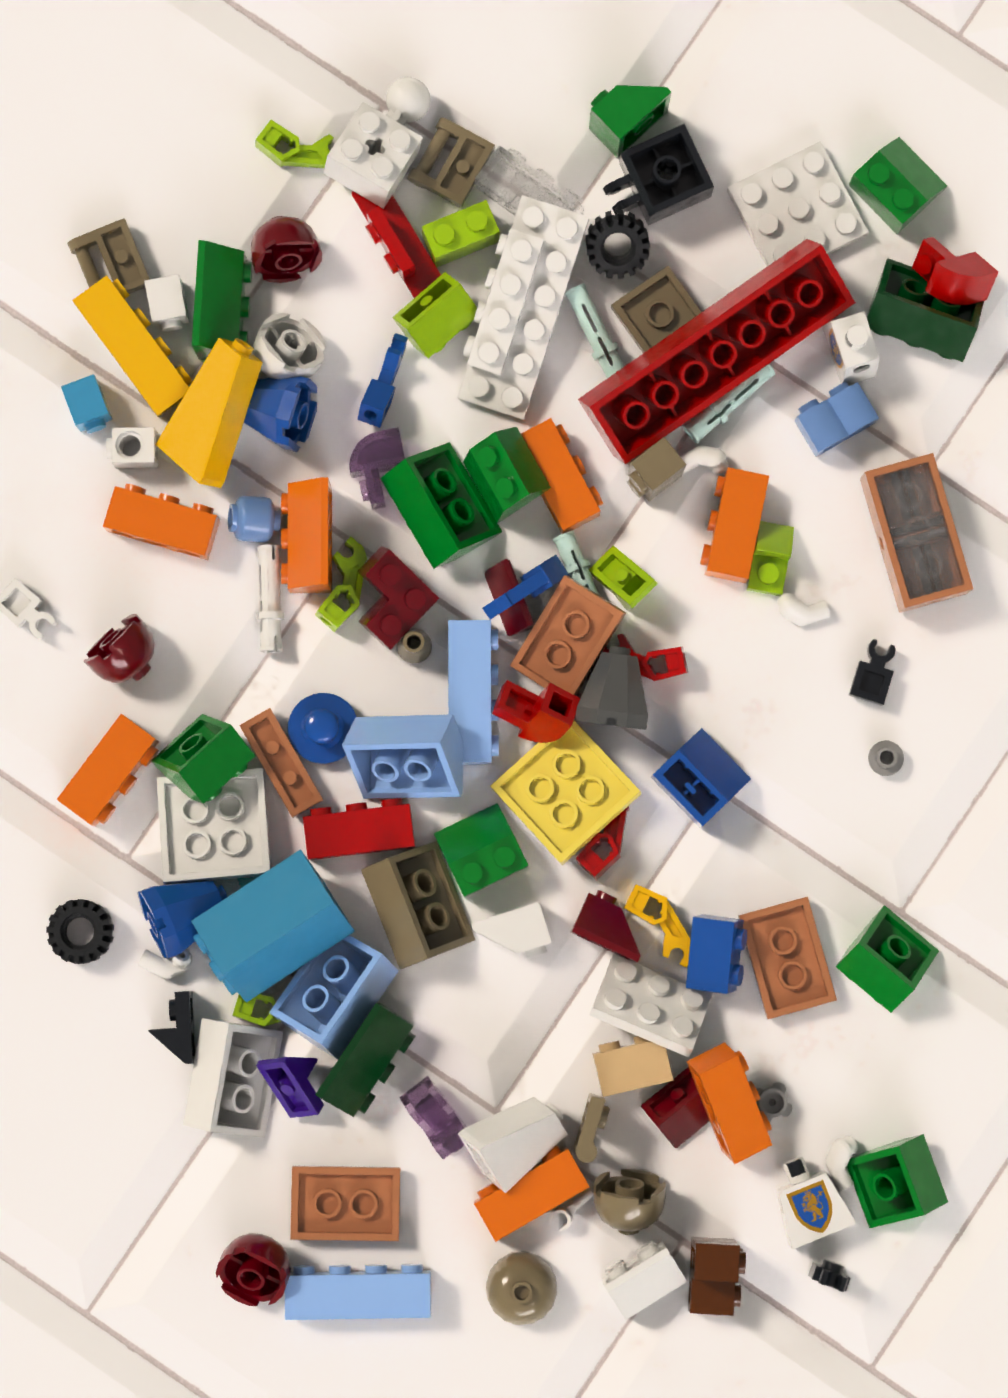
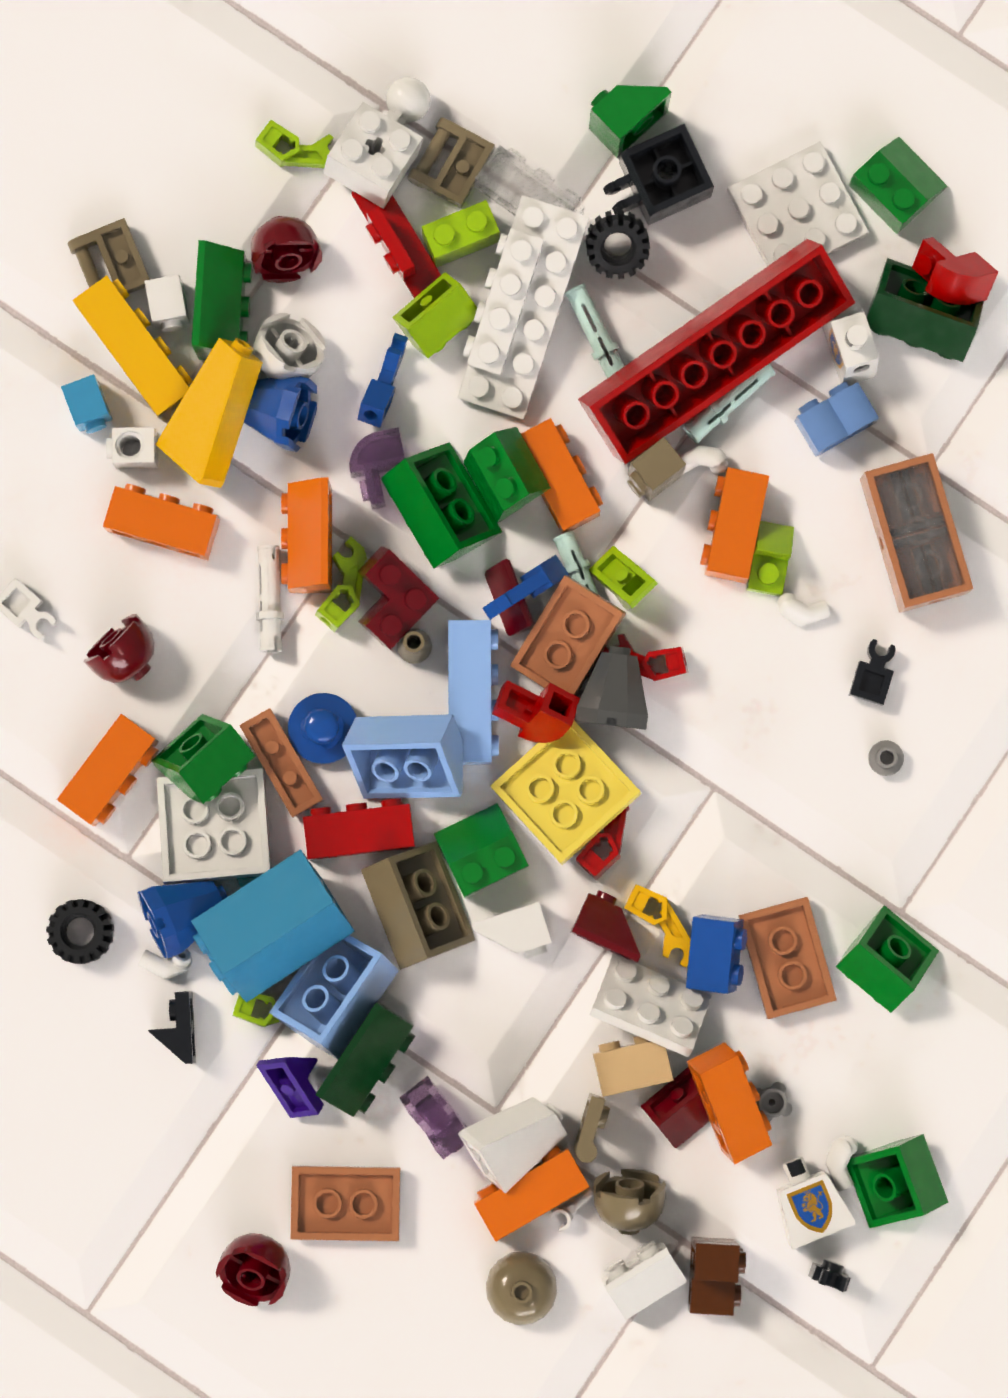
white slope [183,1018,283,1138] -> none
medium blue head [228,496,281,542] -> none
light blue brick [285,1264,431,1320] -> none
dark tan plate [611,265,702,353] -> none
blue slope [651,728,751,828] -> none

